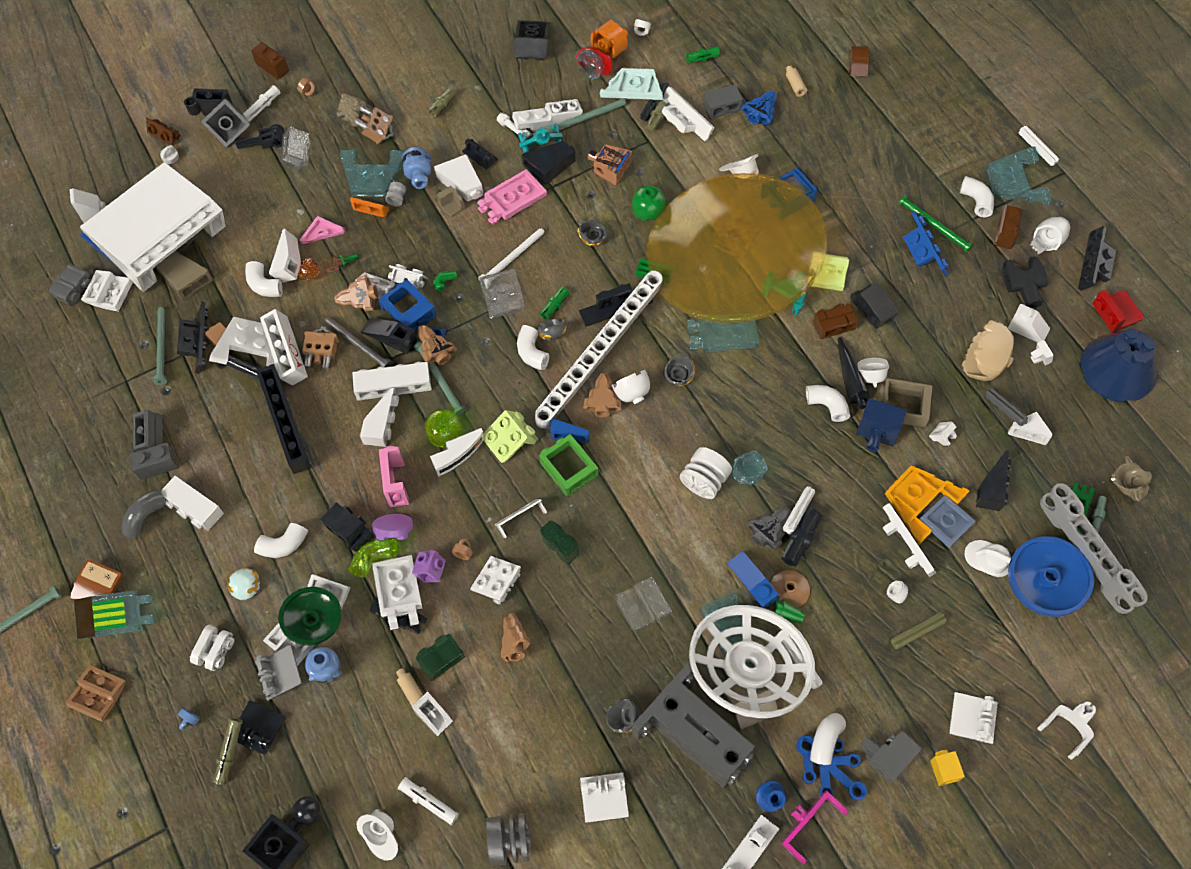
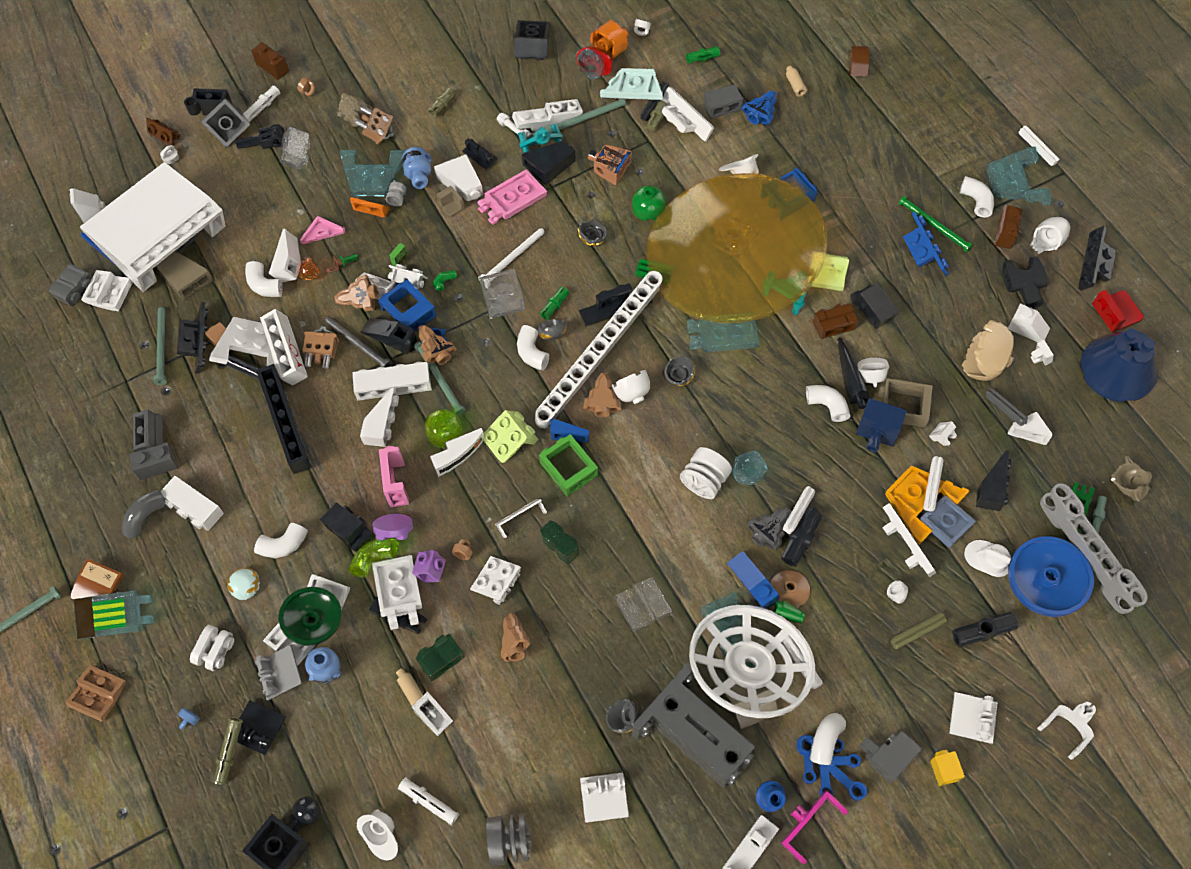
none -> bright green tile [389,243,408,267]
none -> white axle [923,456,944,512]
none -> black piece [952,612,1018,648]

